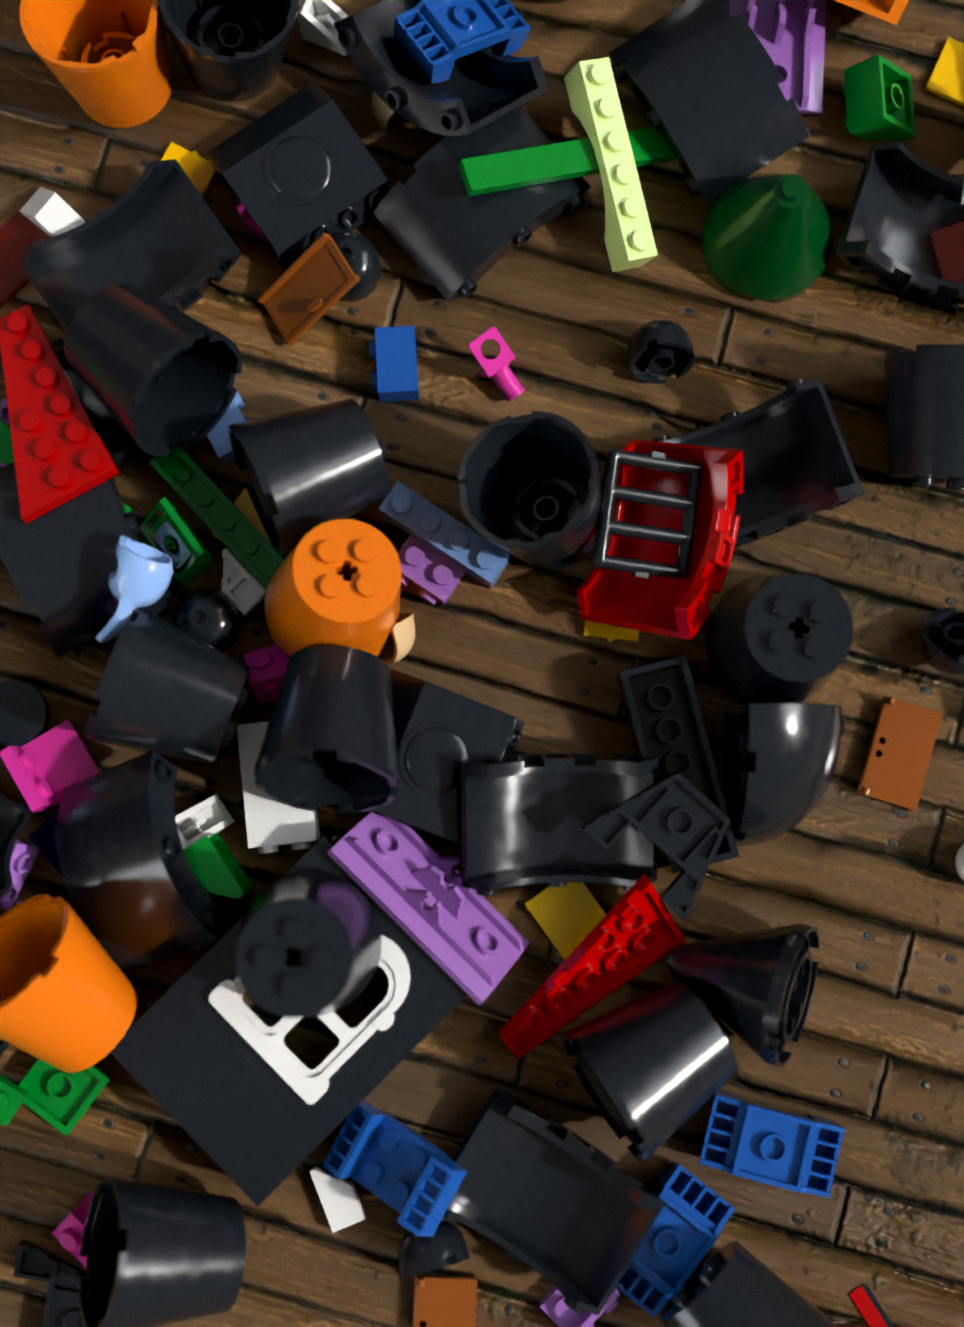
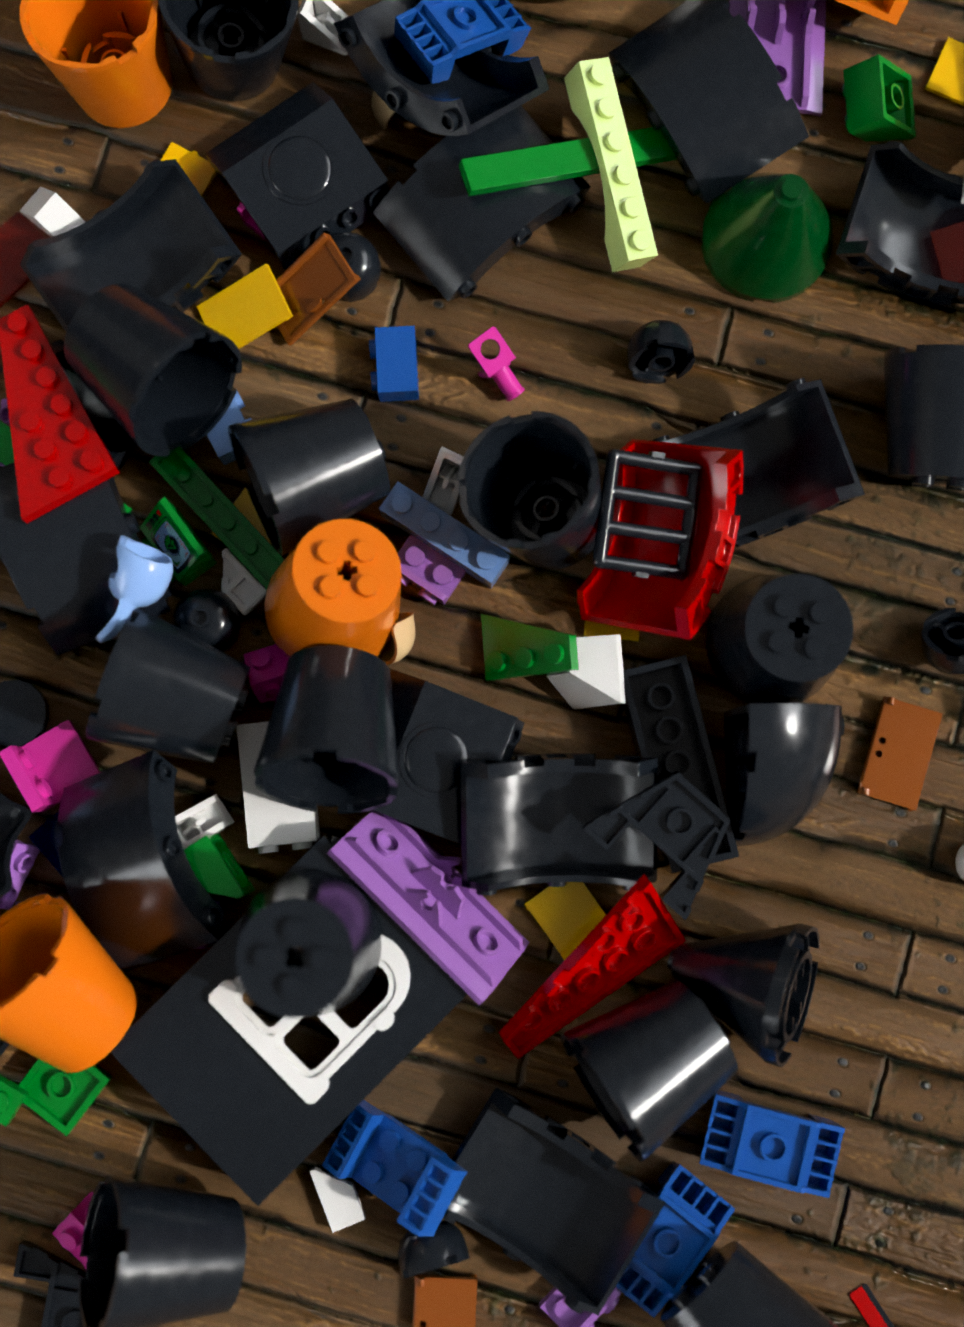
none -> yellow piece [196,263,293,349]
none -> white slope [423,447,464,516]
none -> green wing [481,614,579,681]
none -> white slope [546,634,626,709]

